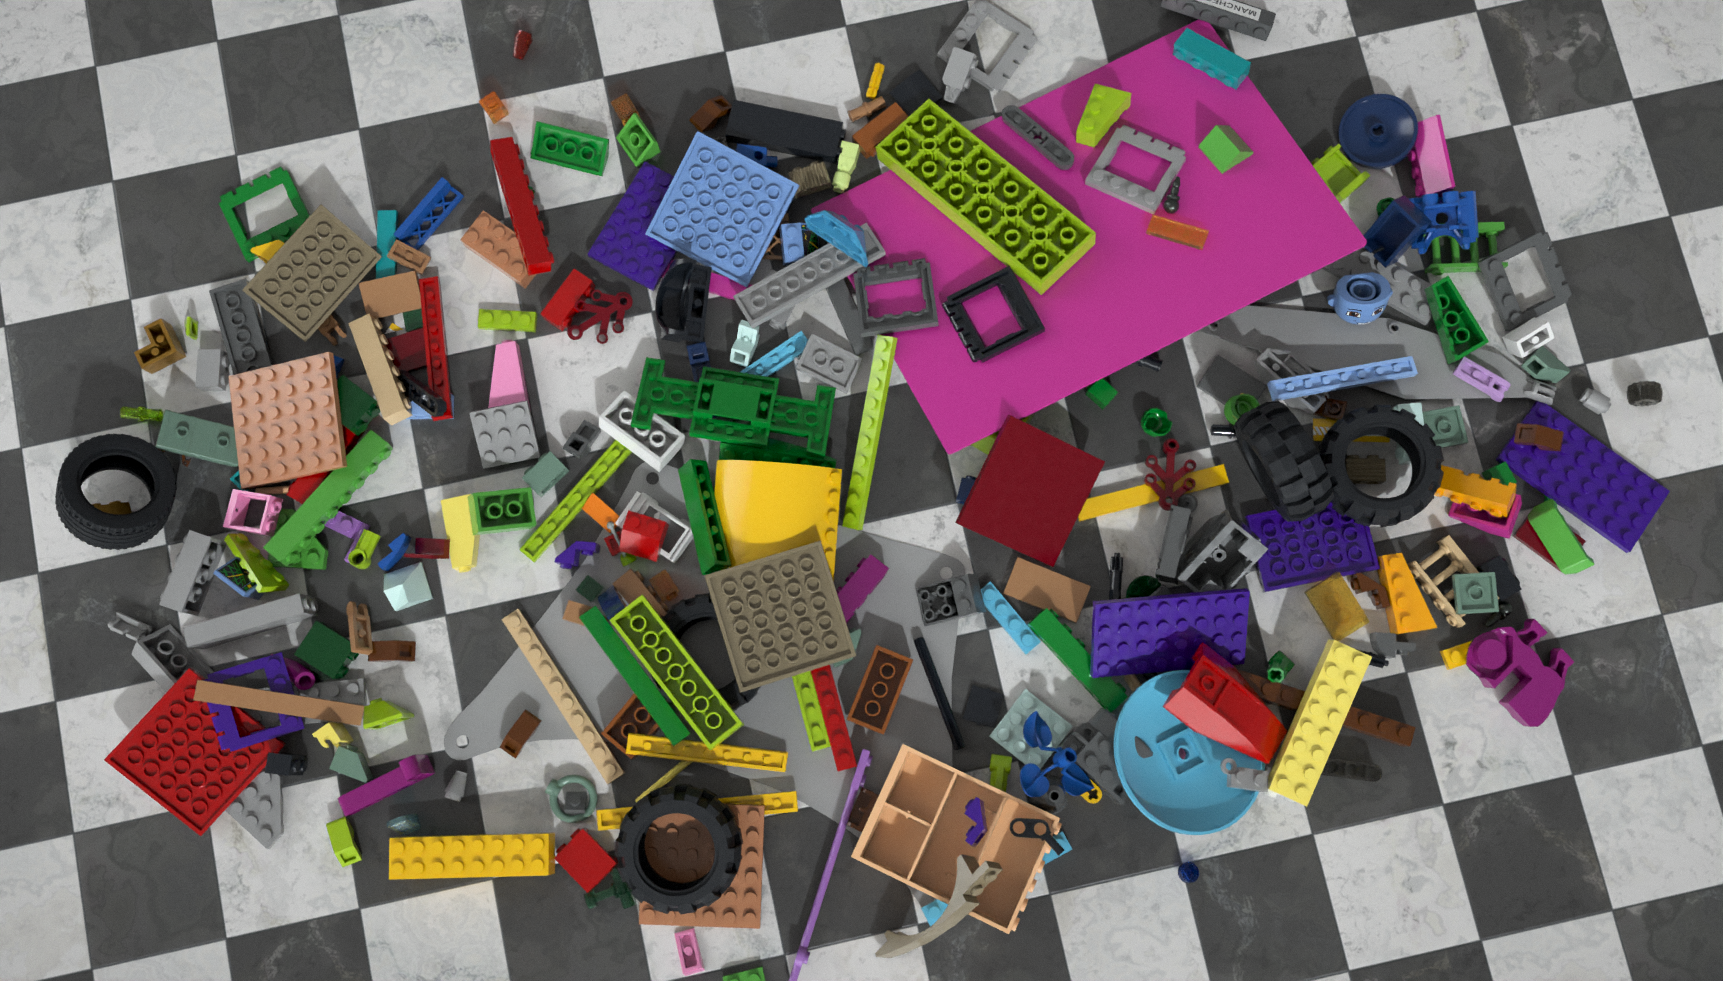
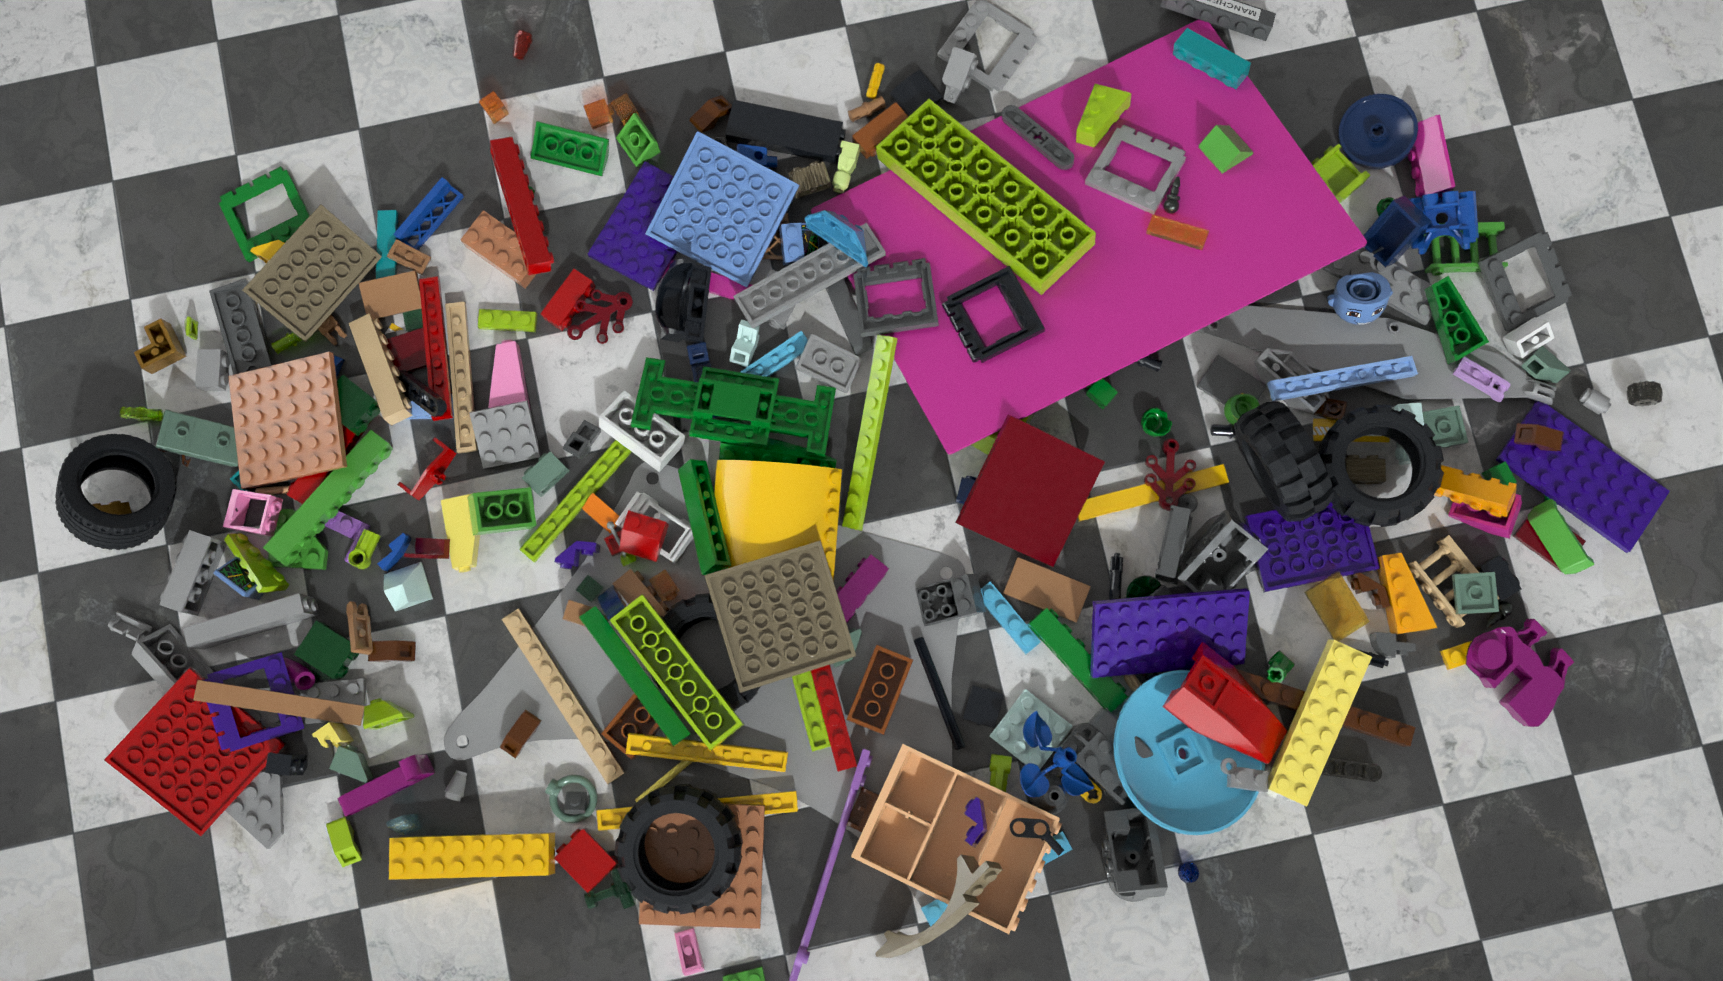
none -> clear neon green pin [271,332,302,354]
none -> red piece [397,437,457,500]
none -> tan plate [445,302,478,453]
none -> clear orange brick [583,98,614,129]
none -> dark grey brick [1101,808,1168,902]

